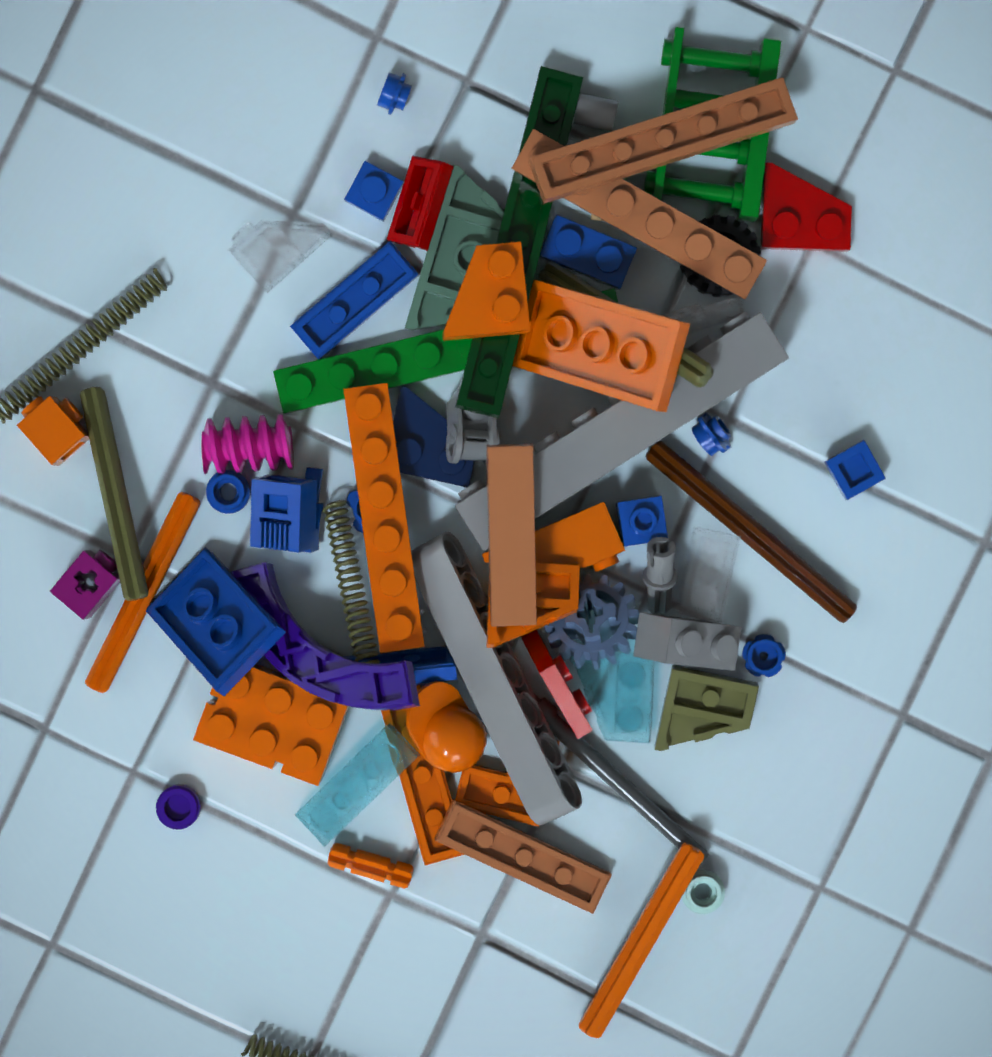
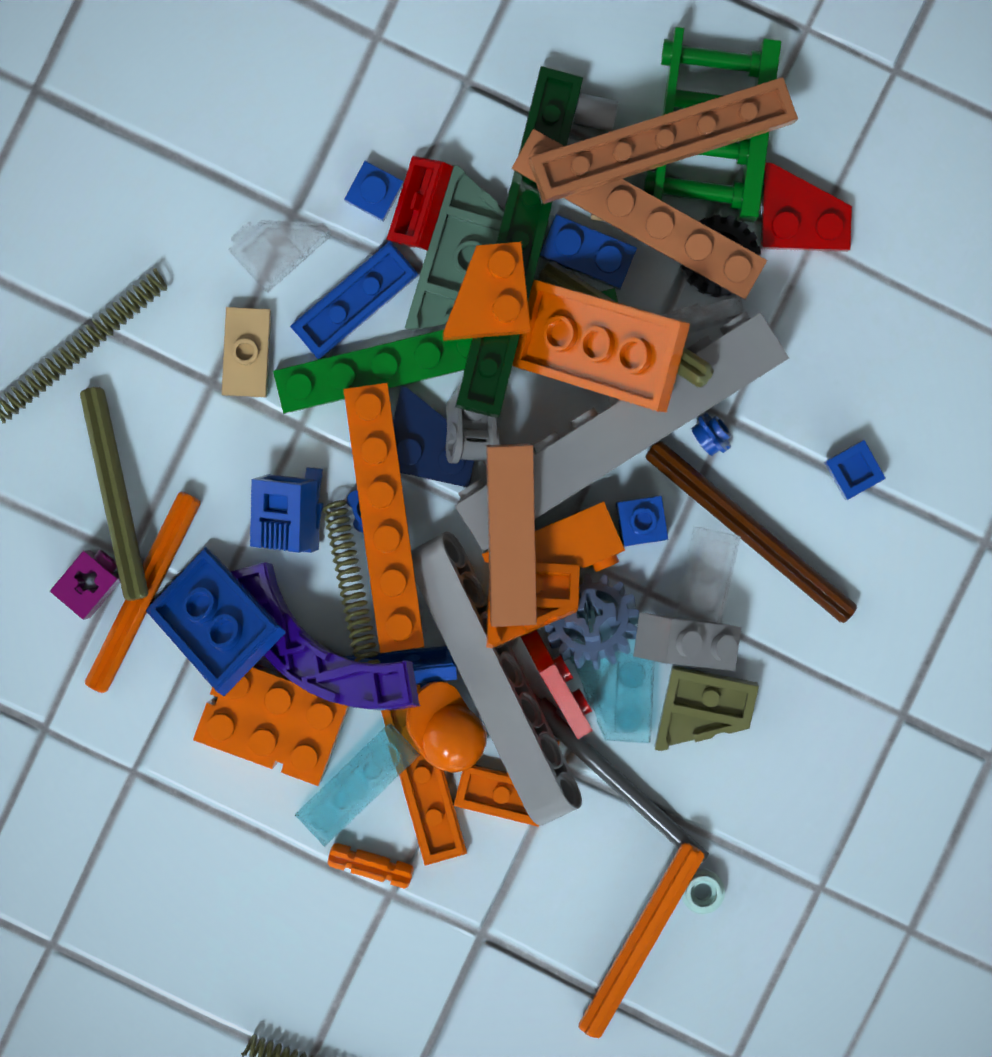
orange brick [17,396,89,466] -> none
dark purple tile [156,784,201,830] -> none
dark pink piece [201,414,294,474] -> none
blue plate [206,470,251,514] -> none
blue plate [377,72,412,115] -> none
nougat tile [434,799,612,914] -> none
light grey axle [642,537,678,614] -> none
blue plate [742,634,786,677] -> none
none -> tan plate [222,307,271,398]

